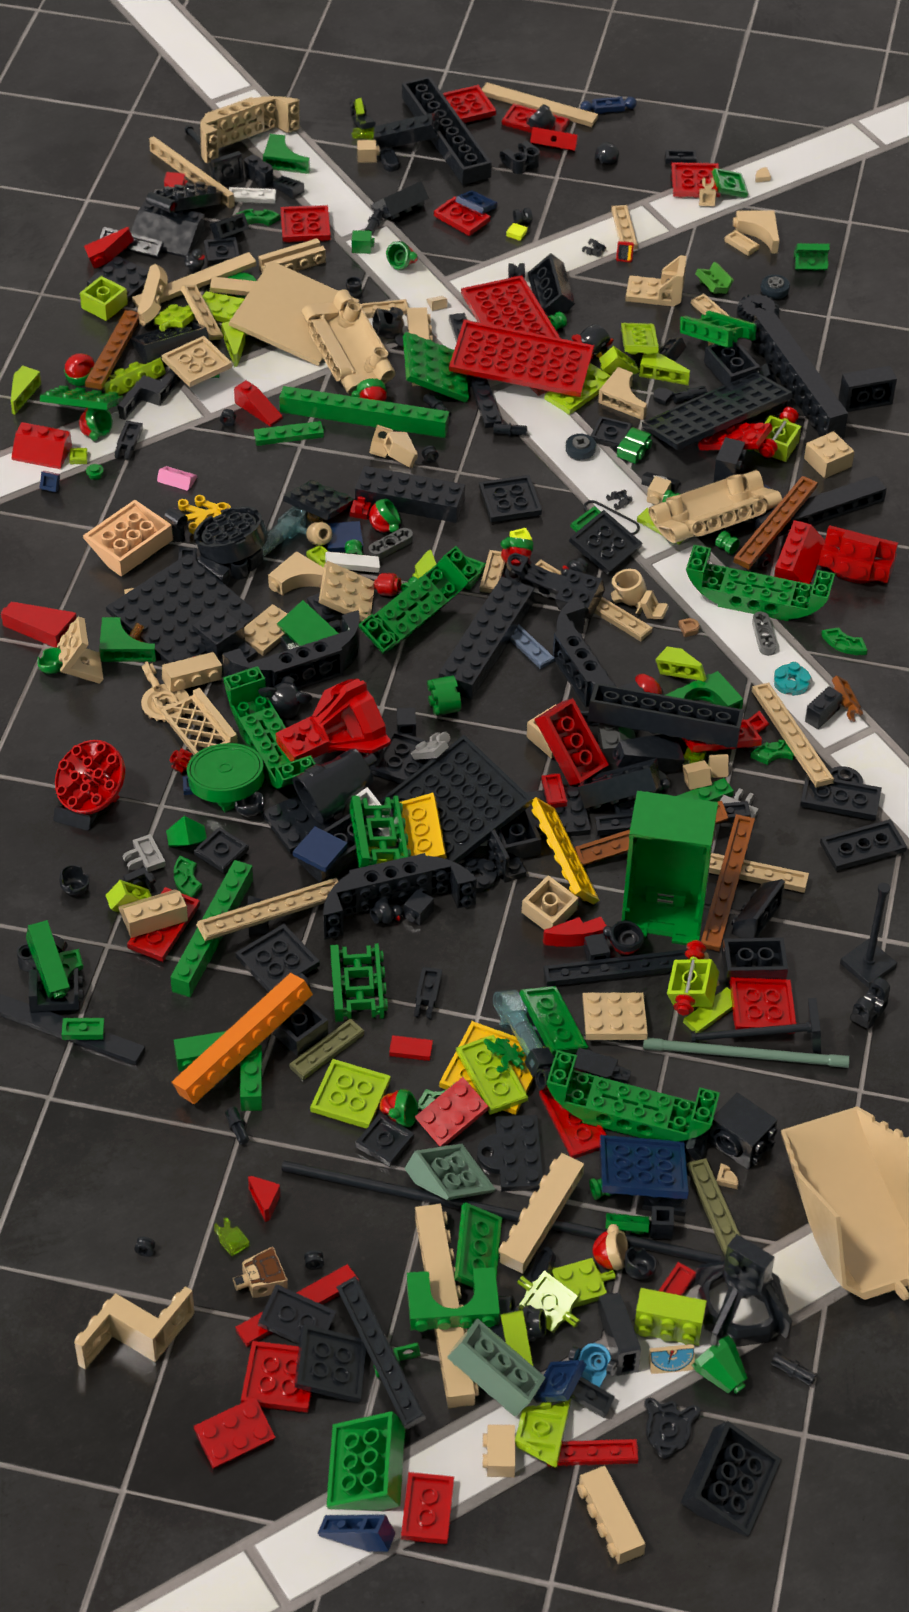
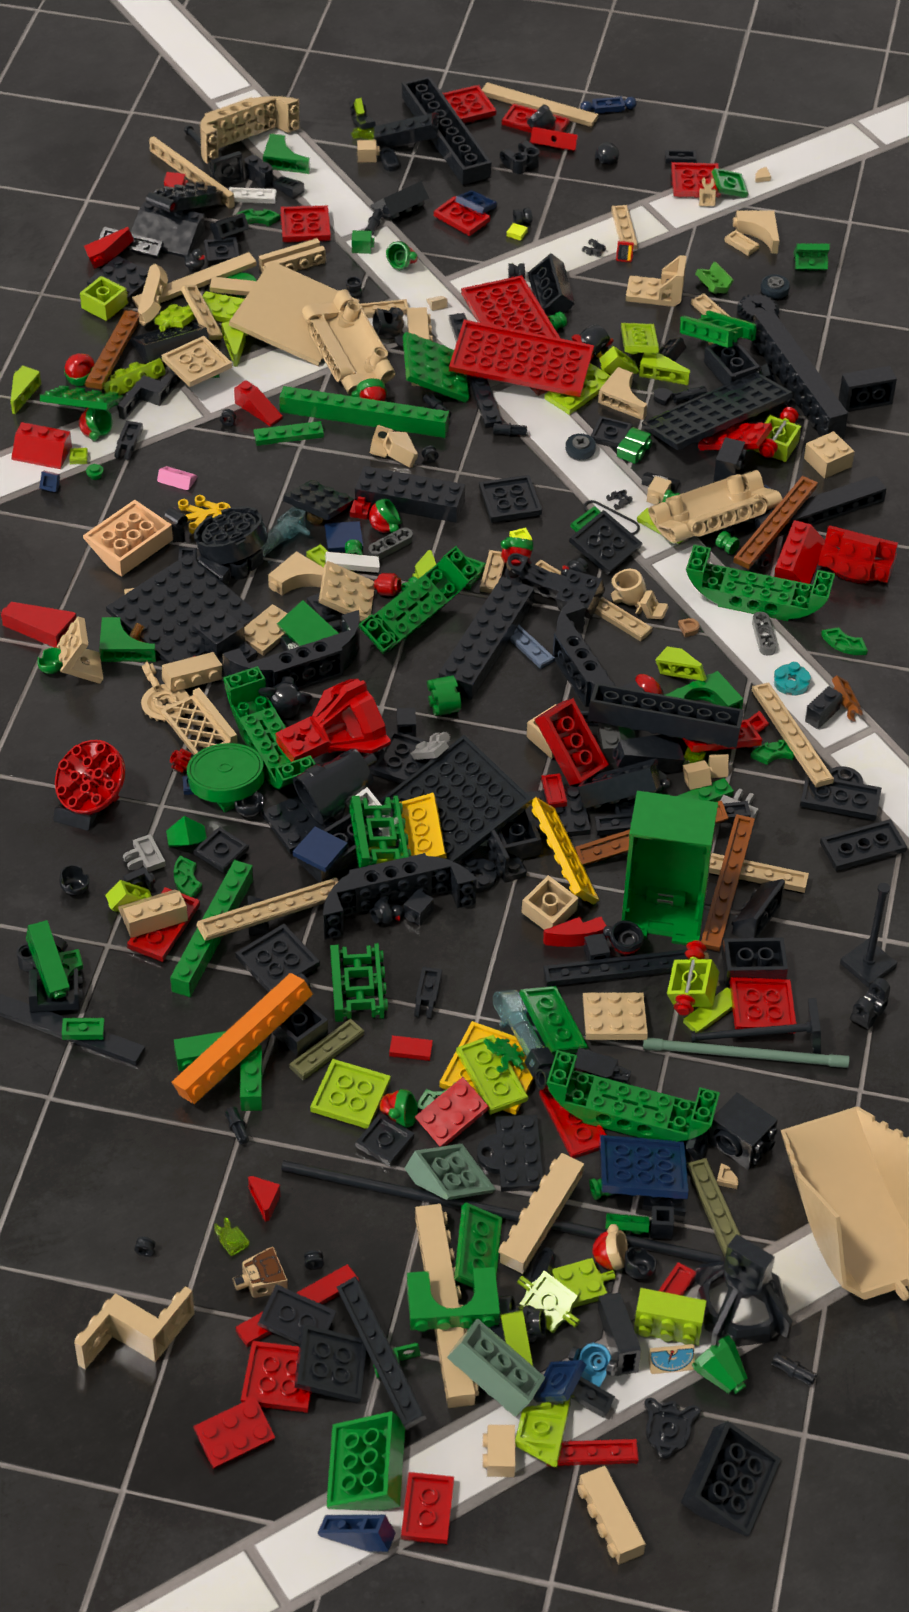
tan head [306,522,332,545] -> none

